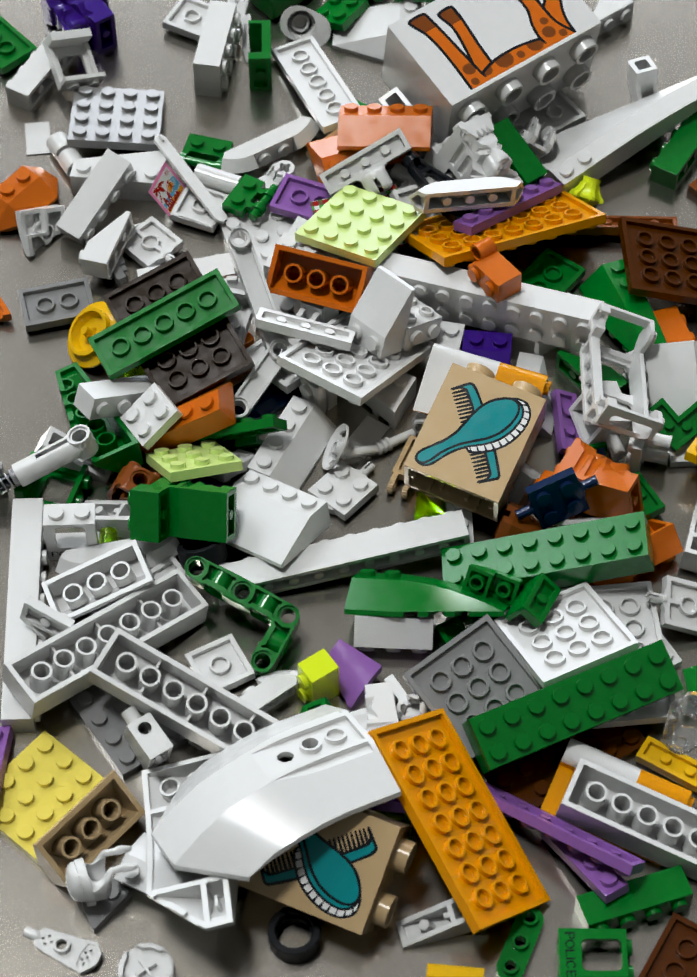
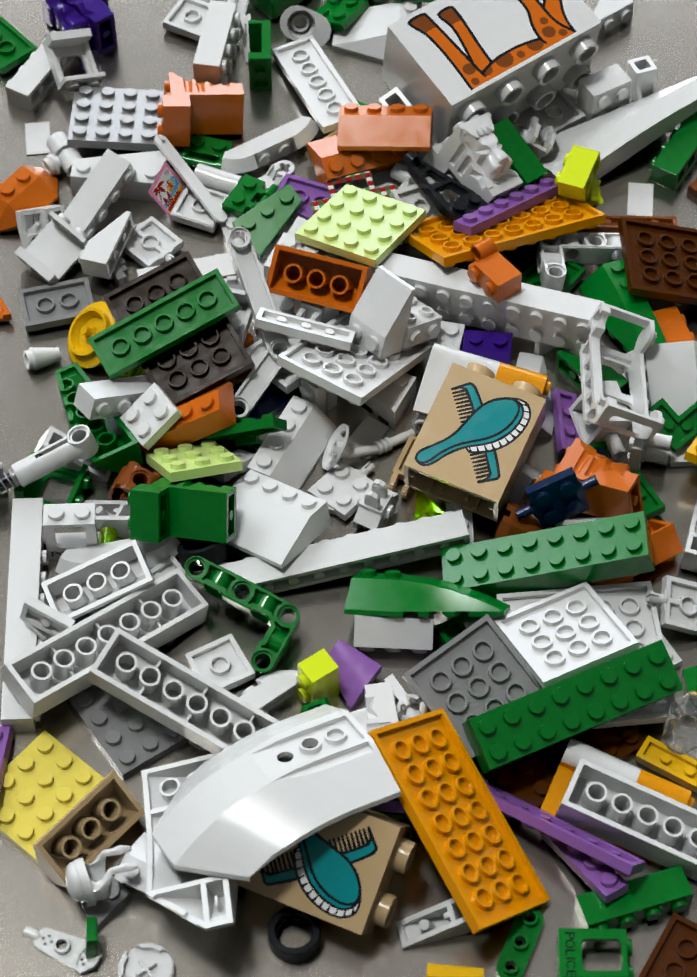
white torso [121,706,173,770] -> none
white plate [319,128,412,196] -> none
white brick [408,177,524,214] -> none
green slope [462,564,523,605] -> none
green panel [505,572,561,628] -> none
none -> white panel [14,210,88,284]
none -> white cone [24,347,61,371]
none -> white plate [43,153,62,176]
none -> green tile [85,917,98,957]
none -> orange brick [157,72,244,146]
none -> green wing [232,183,303,260]
none -> white hinge [353,479,398,529]
none -> white beam [535,232,623,292]
none -> neon yellow brick [555,145,601,202]
none -> white brick [576,63,632,121]
none -> white sticker [627,182,654,216]

